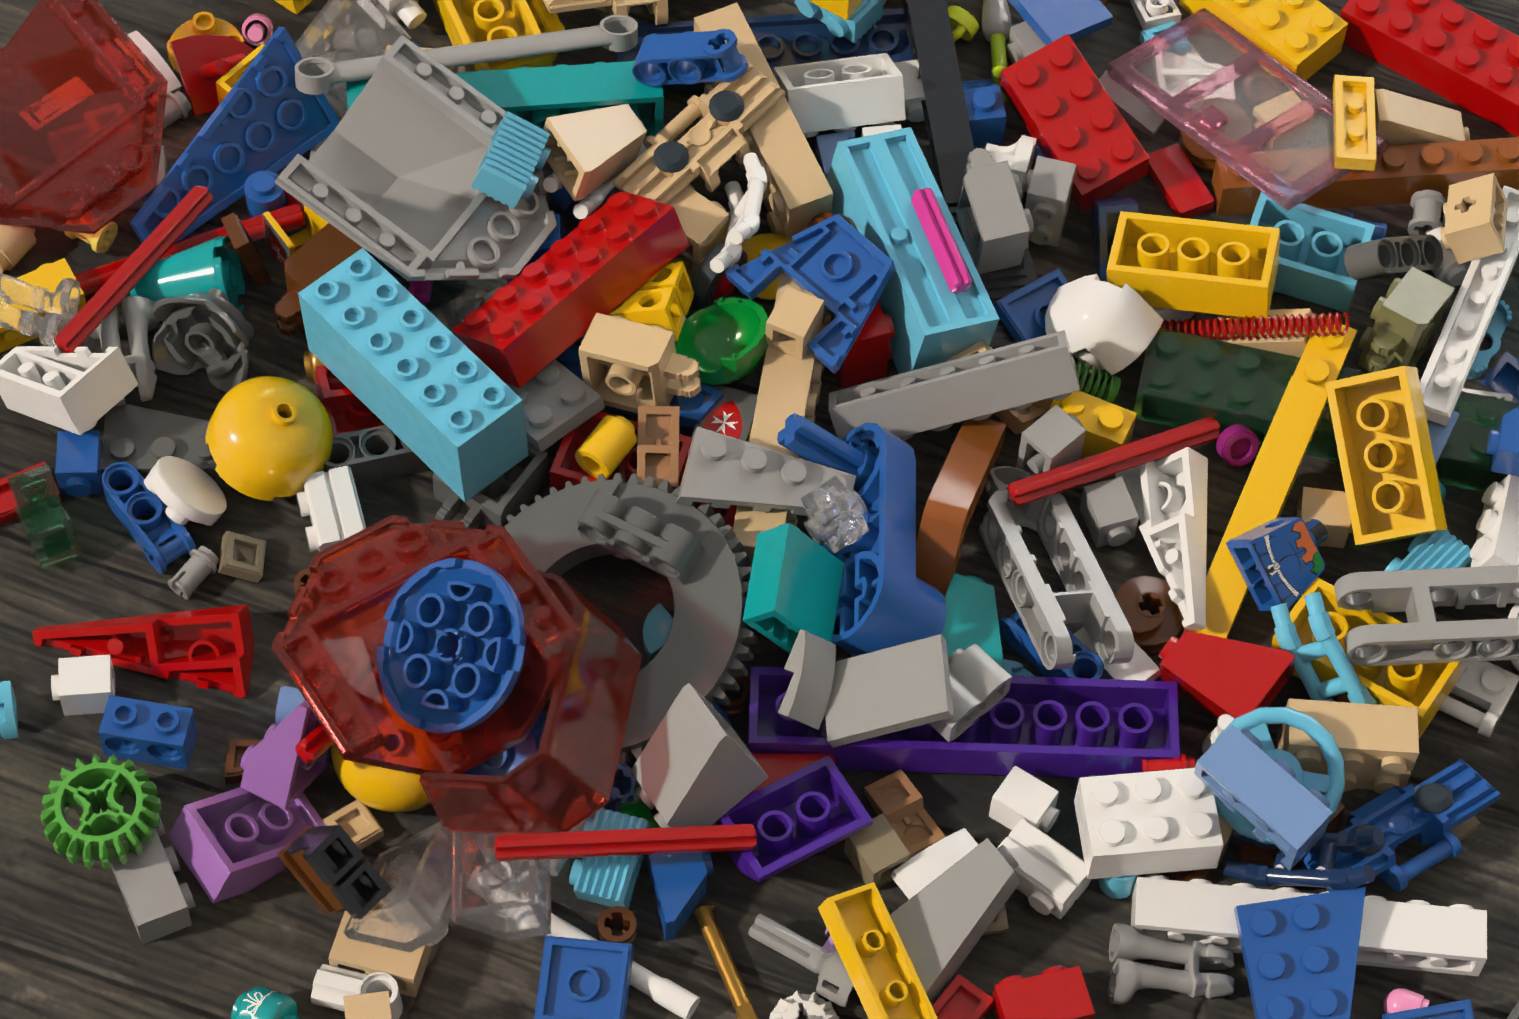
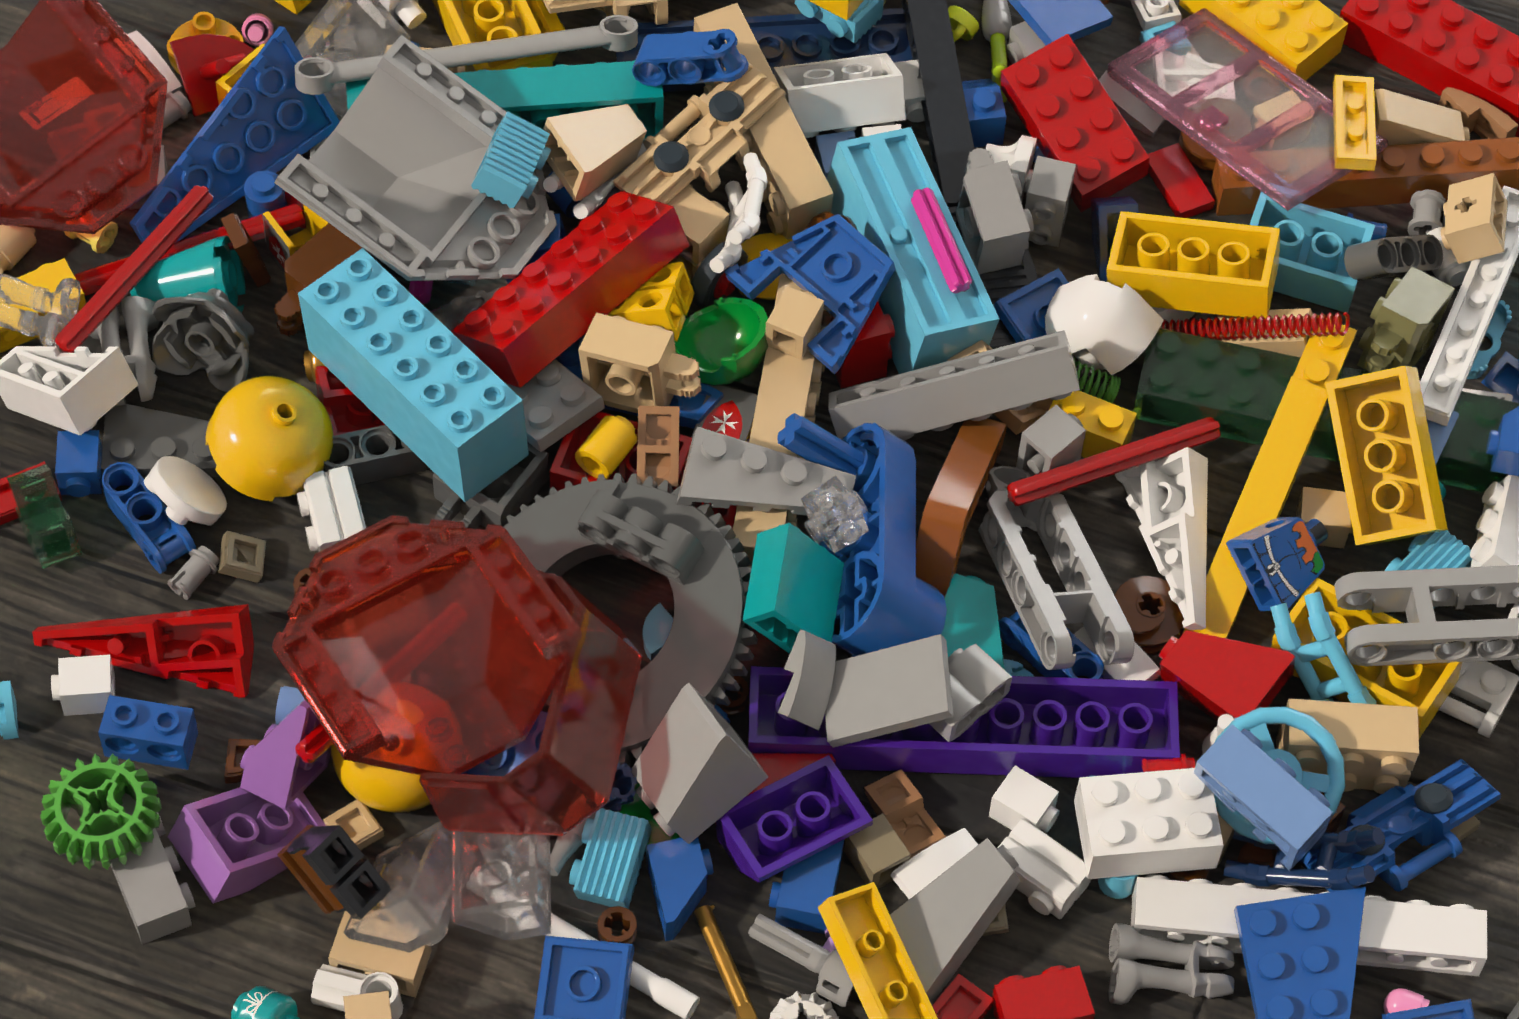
blue brick [377,558,527,734] -> none
red axle [494,824,757,861] -> none
light grey brick [1079,476,1139,548] -> none
magenta tile [1216,424,1259,467] -> none
none -> blue slope [769,840,844,934]
none -> medium nougat slope [1438,87,1518,139]

